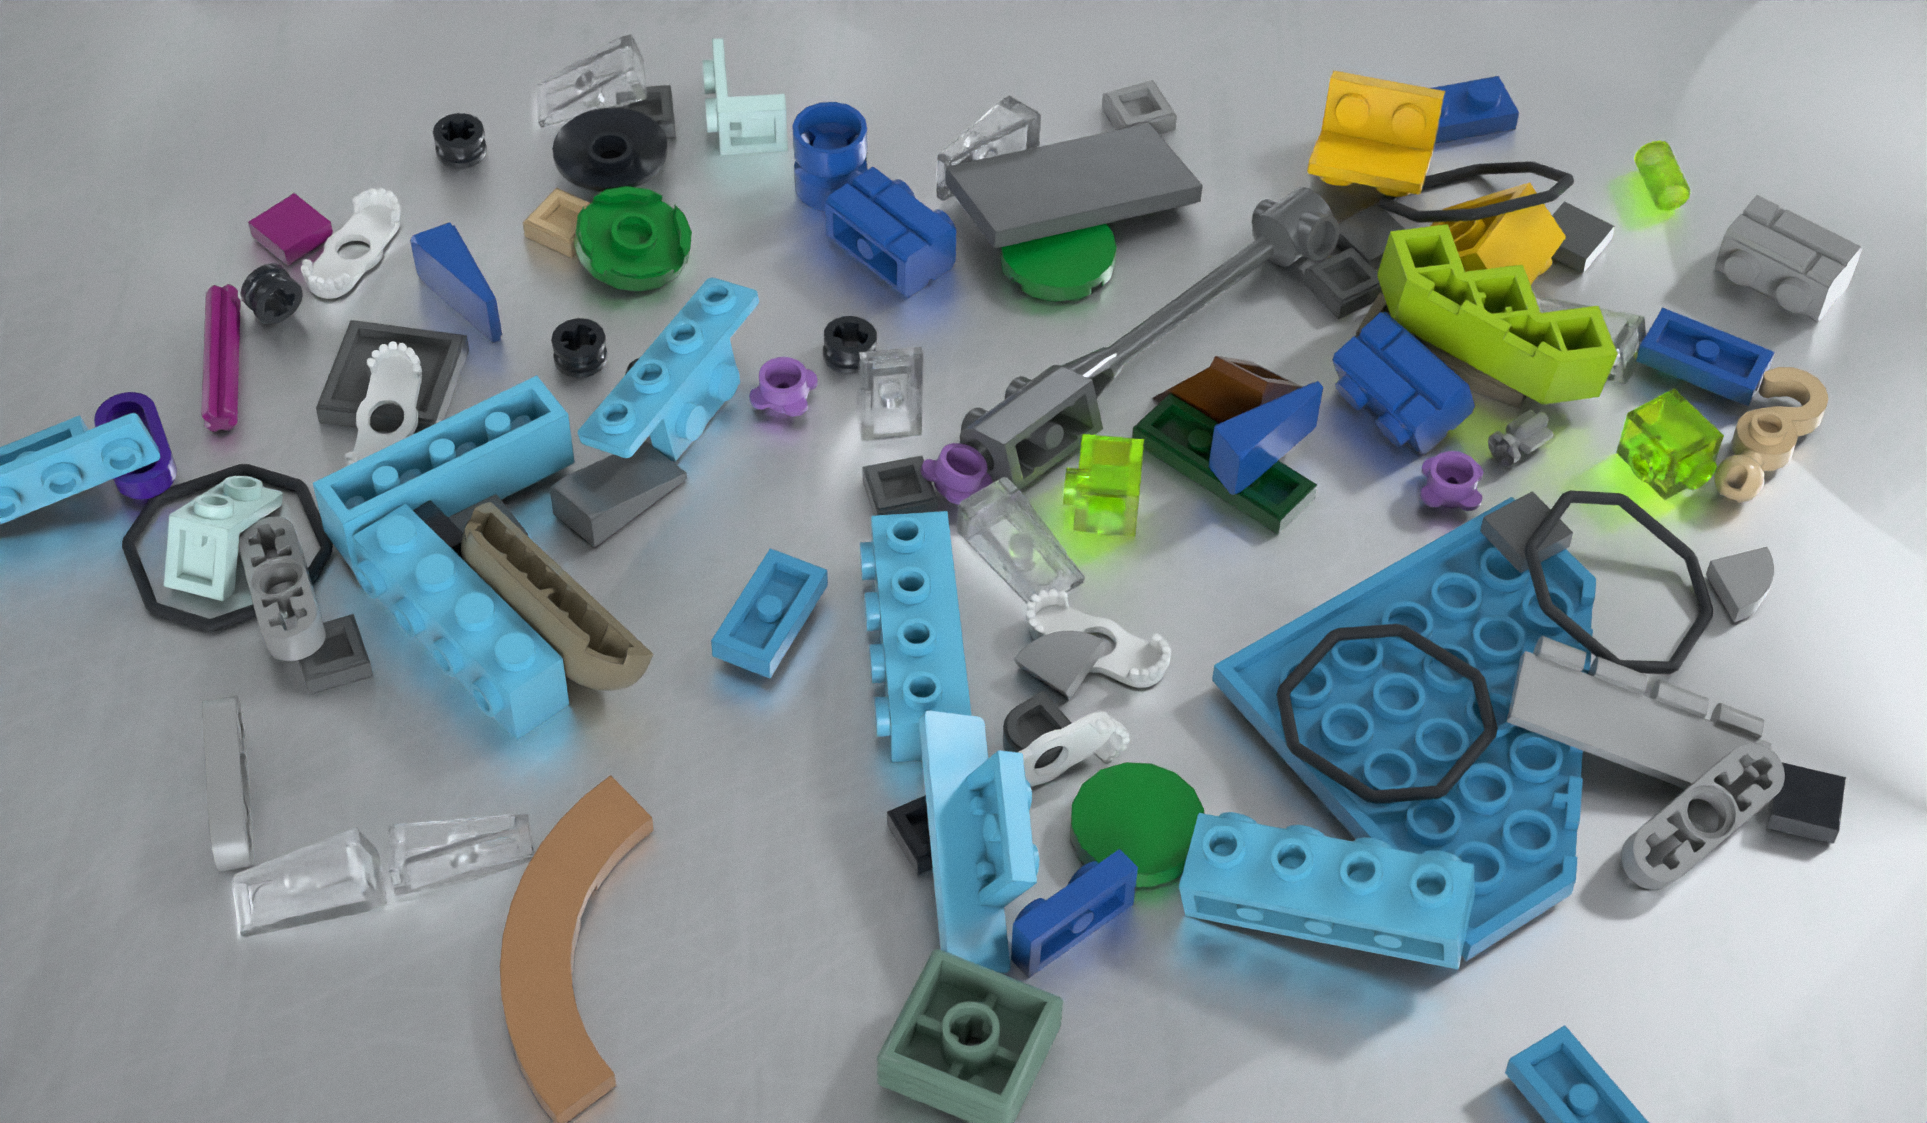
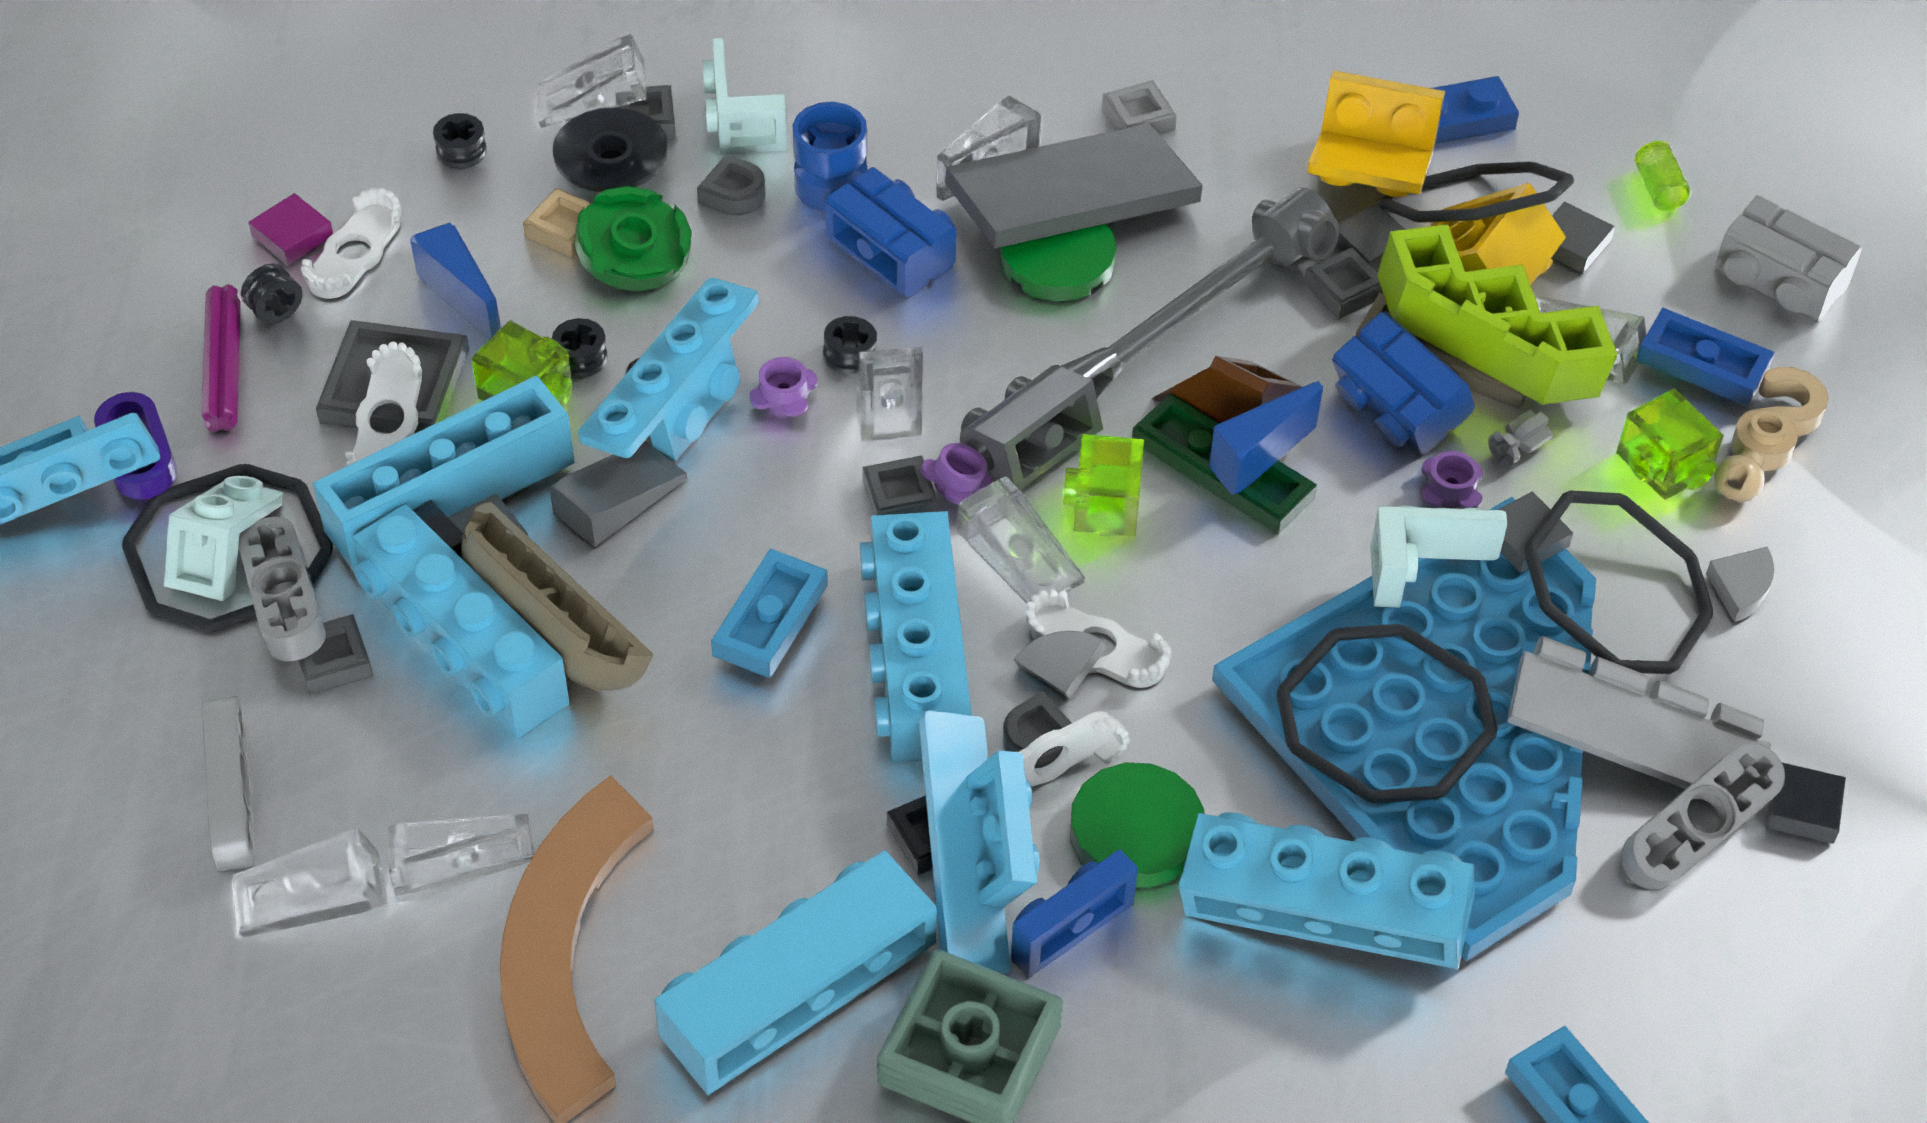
none -> clear neon green brick [471,320,573,407]
none -> medium azure brick [654,850,937,1095]
none -> dark grey tile [697,153,766,215]
none -> light aqua bracket [1370,505,1507,608]

